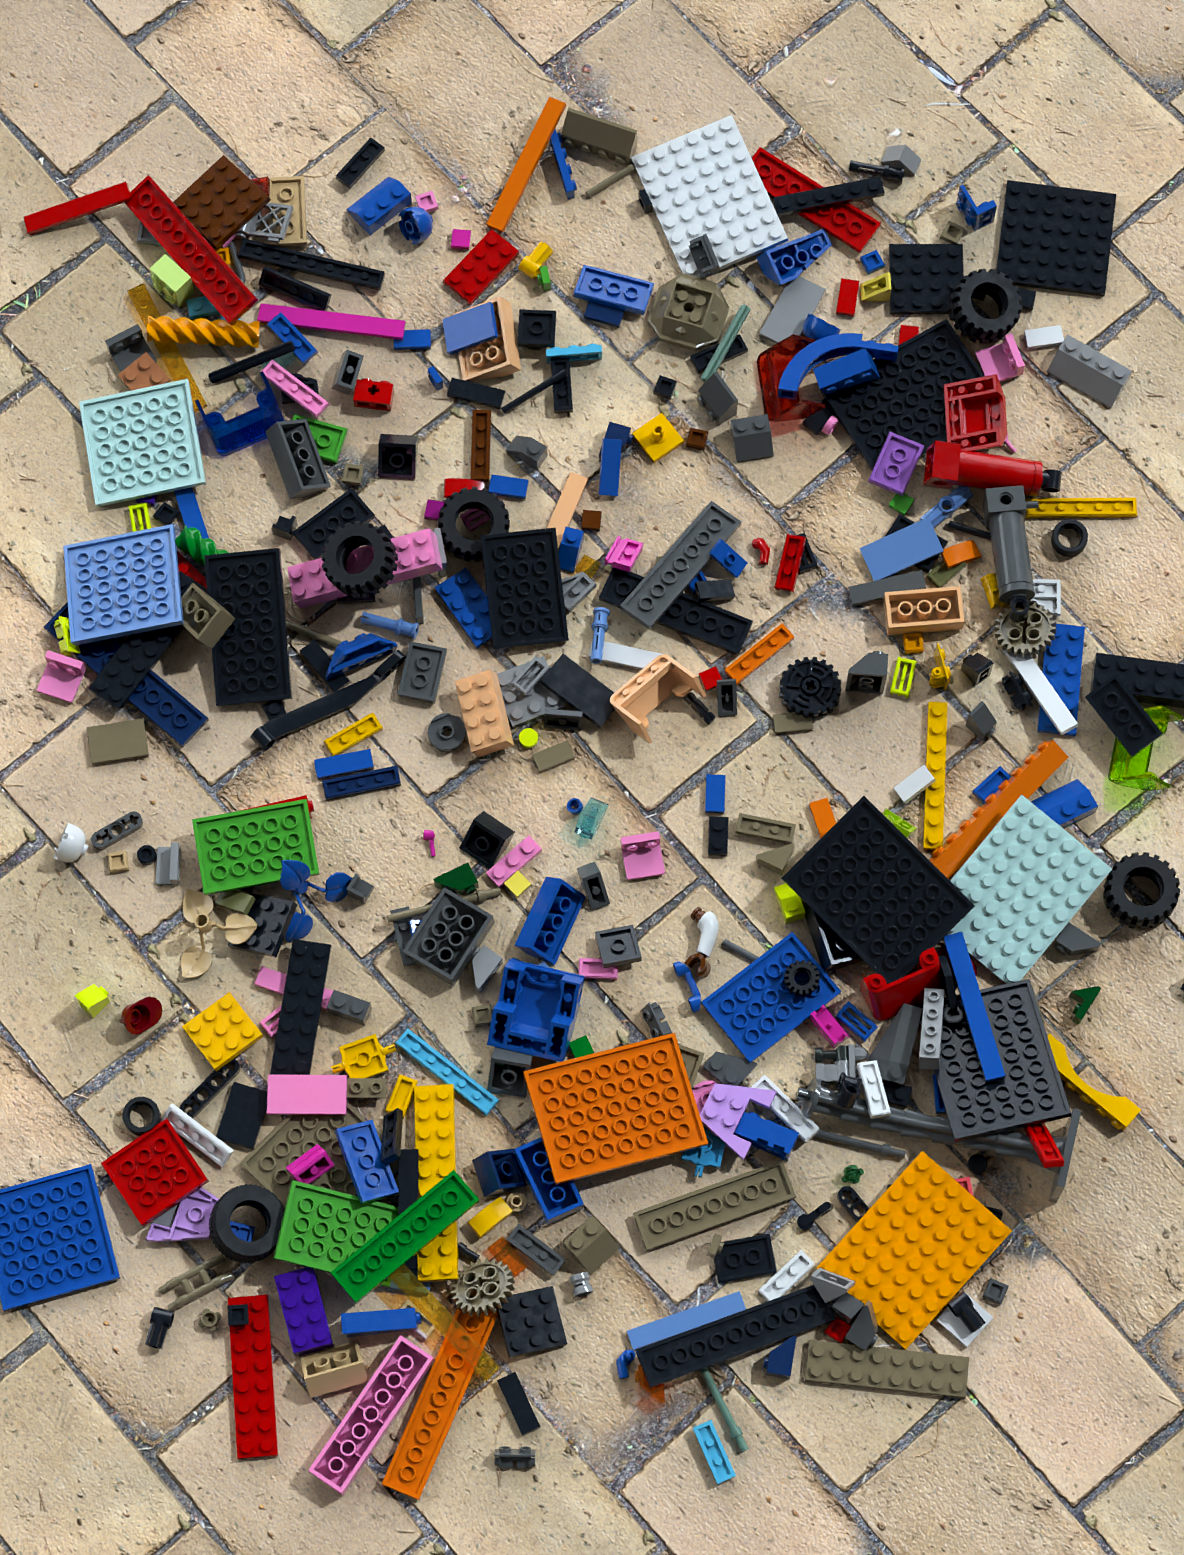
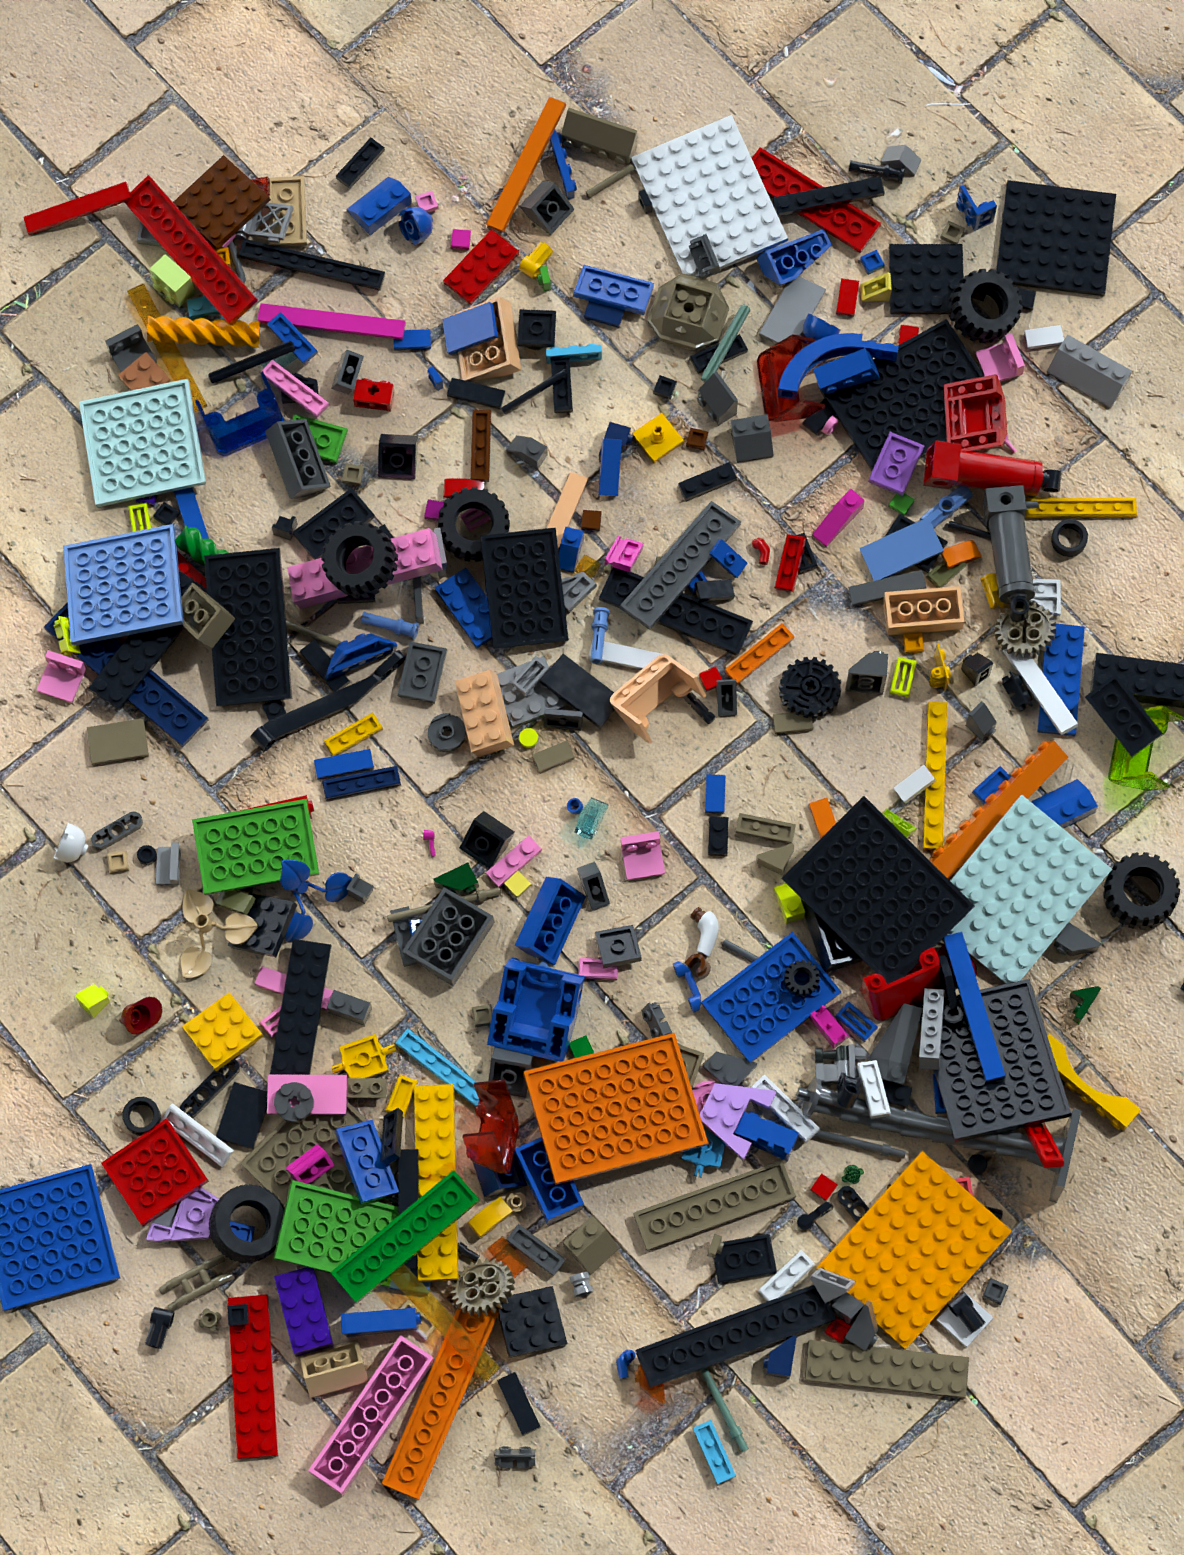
black plate [258,266,332,311] -> none
light grey slope [472,945,503,993] -> none
blue tile [488,474,529,499] -> none
medium blue tile [627,1291,746,1351] -> none
none -> dark grey plate [274,1082,314,1123]
none -> clear red windscreen [462,1079,519,1174]
none -> dark grey slope [519,181,574,235]
none -> black plate [678,462,737,501]
none -> red tile [810,1173,838,1202]
none -> dark pink slope [812,488,865,547]

